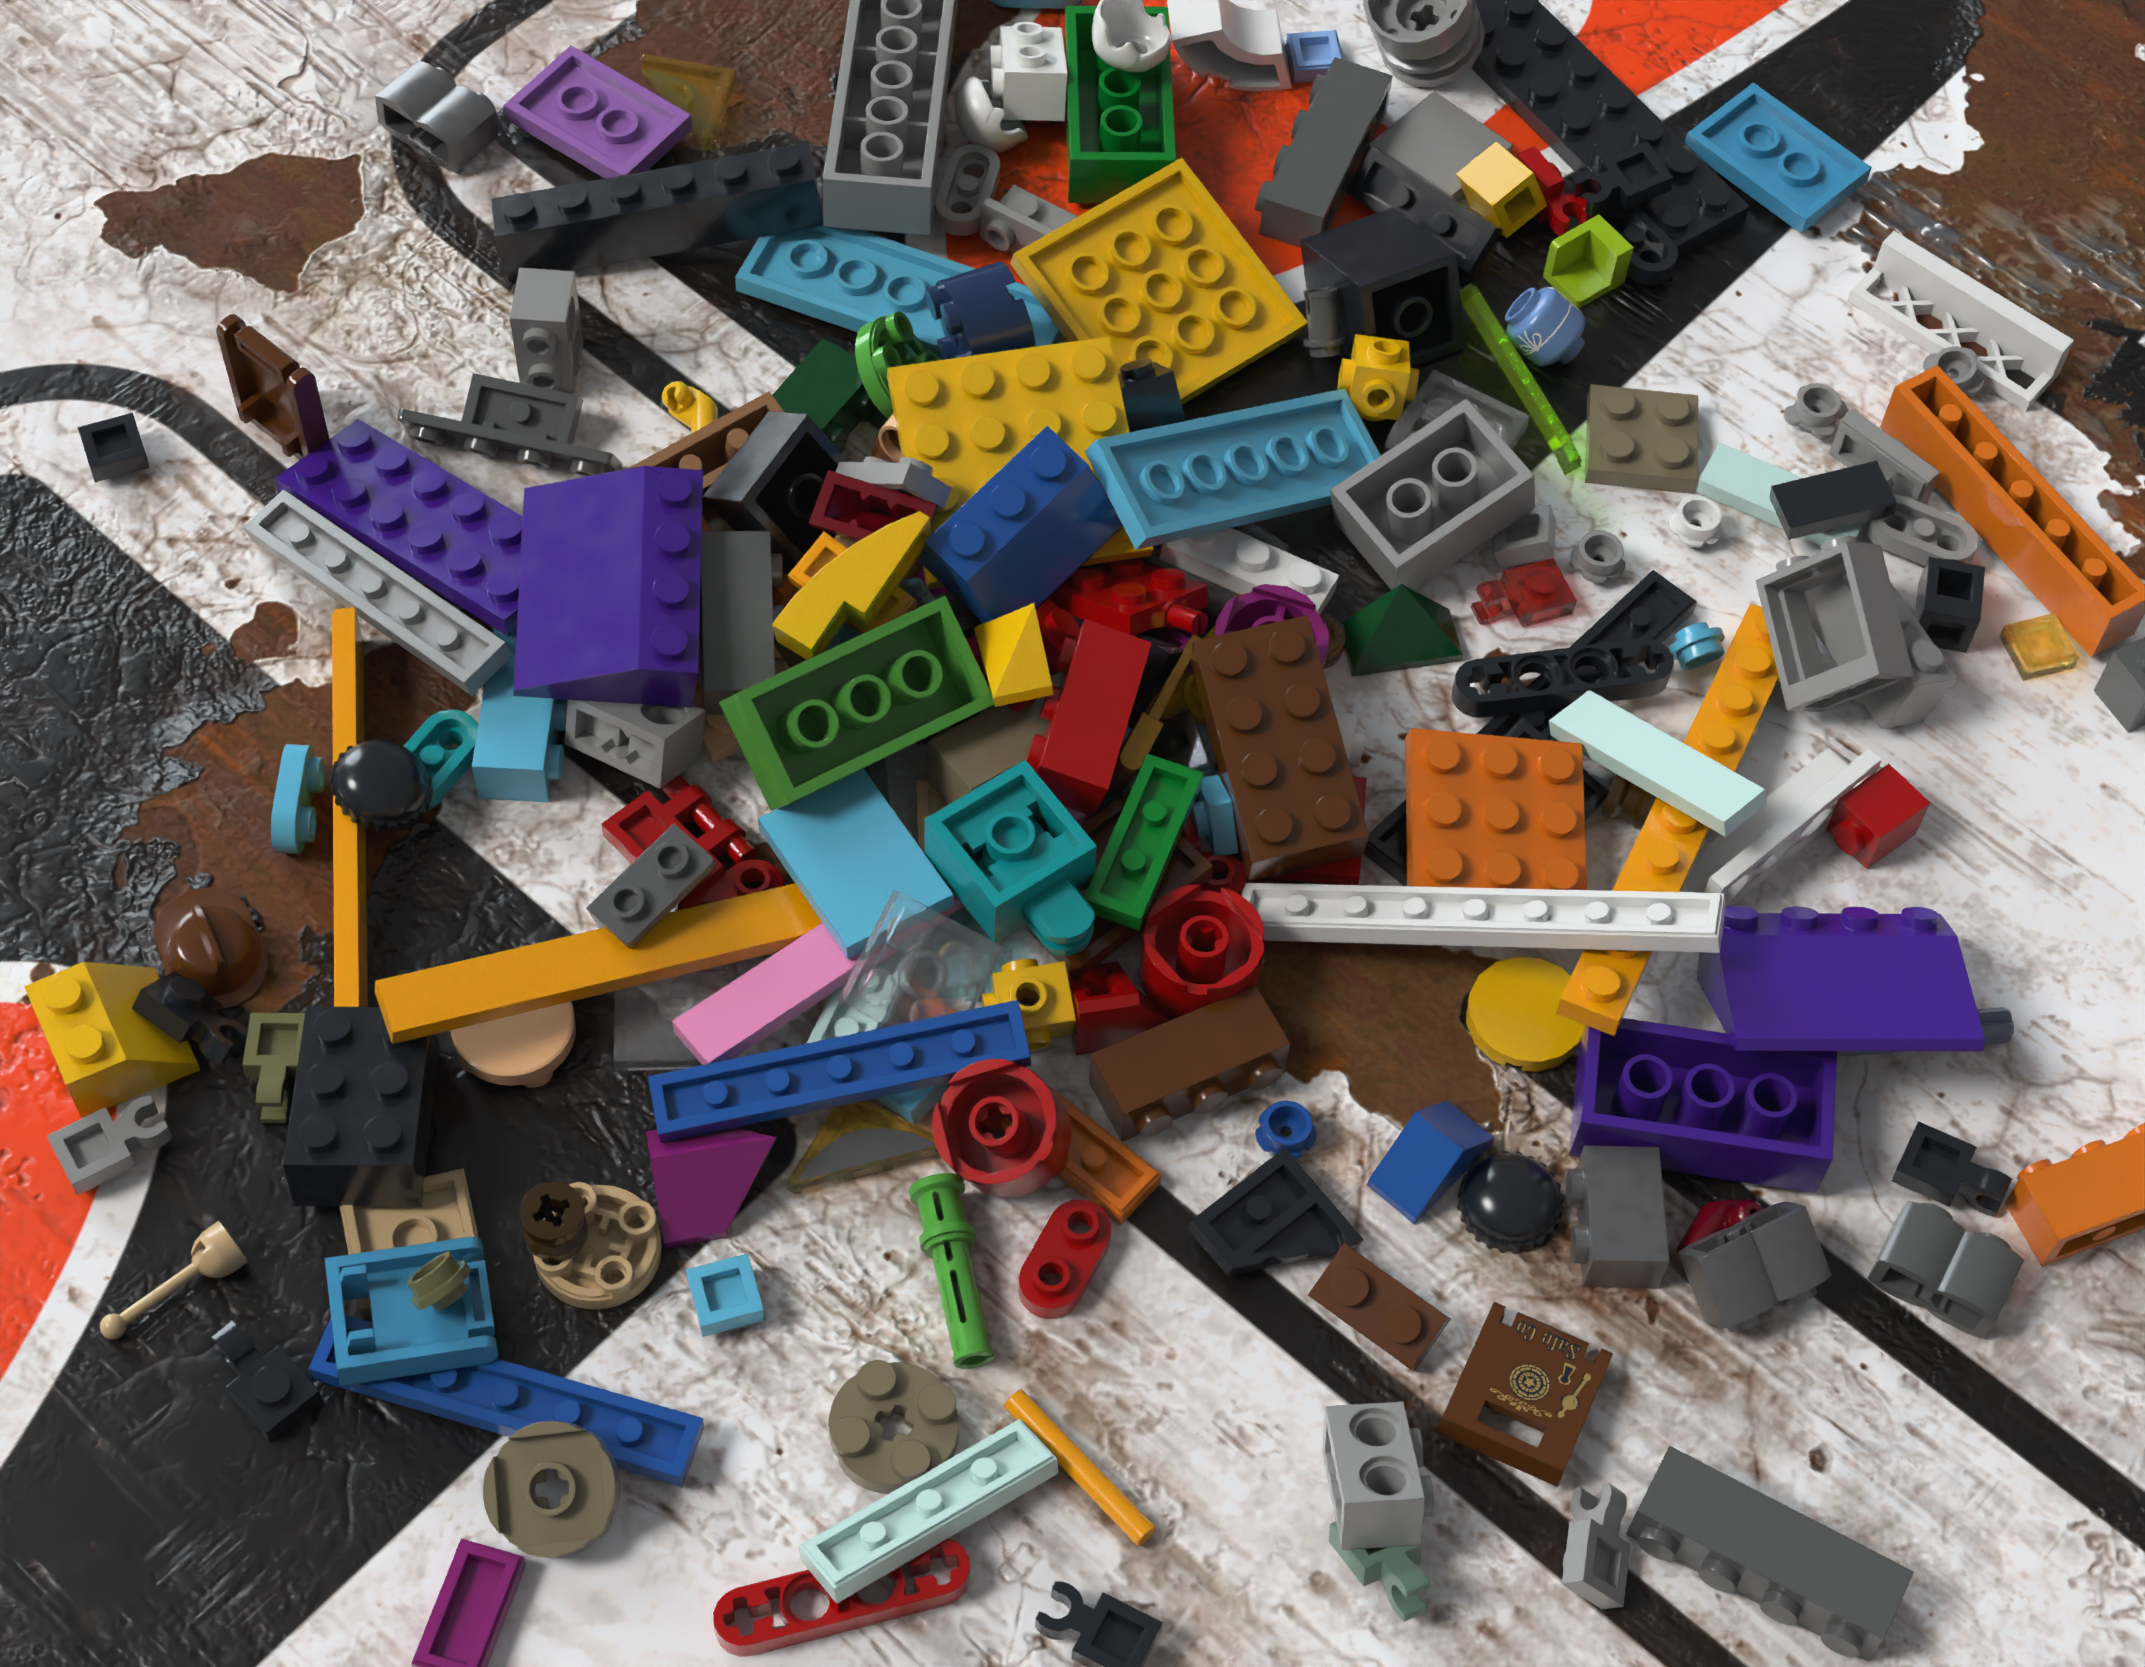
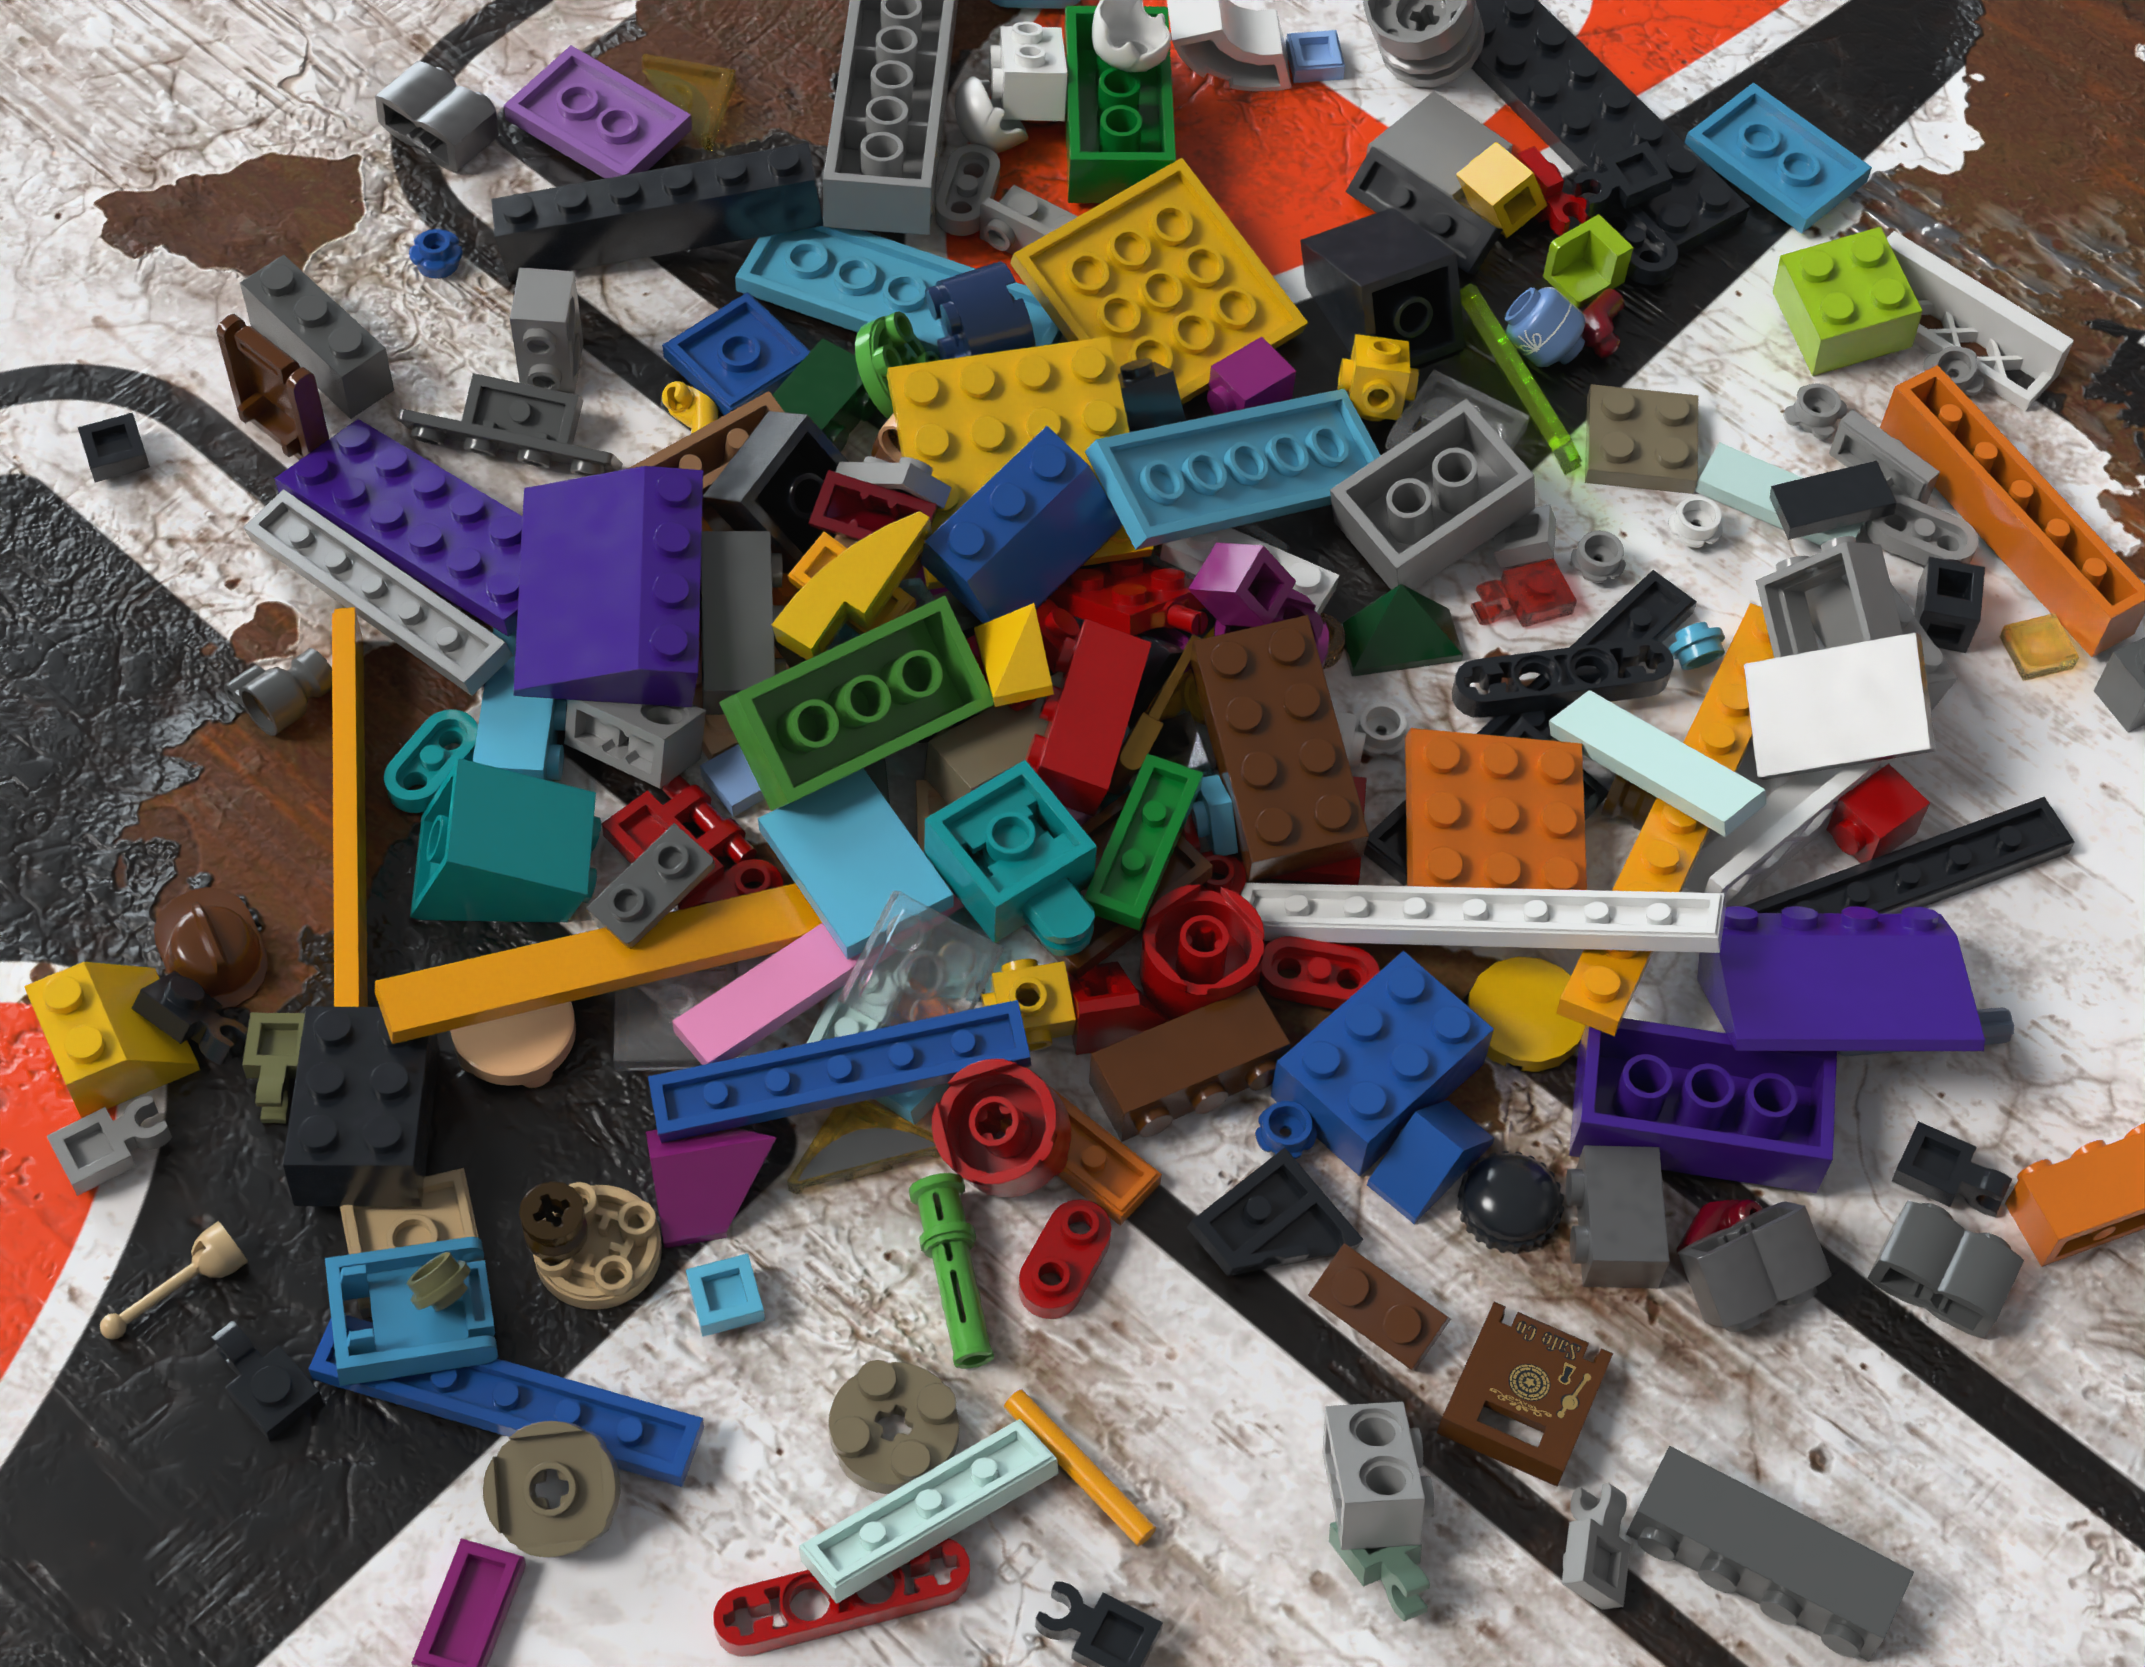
medium azure plate [271,744,325,854] -> none
black hat [330,739,433,833] -> none
dark grey brick [1255,57,1393,248] -> none
dark grey pin [1303,287,1346,357] -> none
none -> dark grey piece [223,648,332,736]
none -> dark grey brick [240,255,394,419]
none -> blue plate [409,229,463,279]
none -> teal slope [410,758,601,922]
none -> blue plate [662,292,811,416]
none -> light blue tile [700,744,765,817]
none -> magenta brick [1188,543,1296,627]
none -> magenta brick [1207,336,1296,415]
none -> red plate [1259,936,1380,1009]
none -> blue brick [1271,951,1494,1177]
none -> white plate [1355,702,1409,756]
none -> dark red arm [1581,288,1625,359]
none -> black tile [1743,796,2075,914]
none -> tile [1744,632,1936,780]
none -> lime brick [1772,226,1923,376]

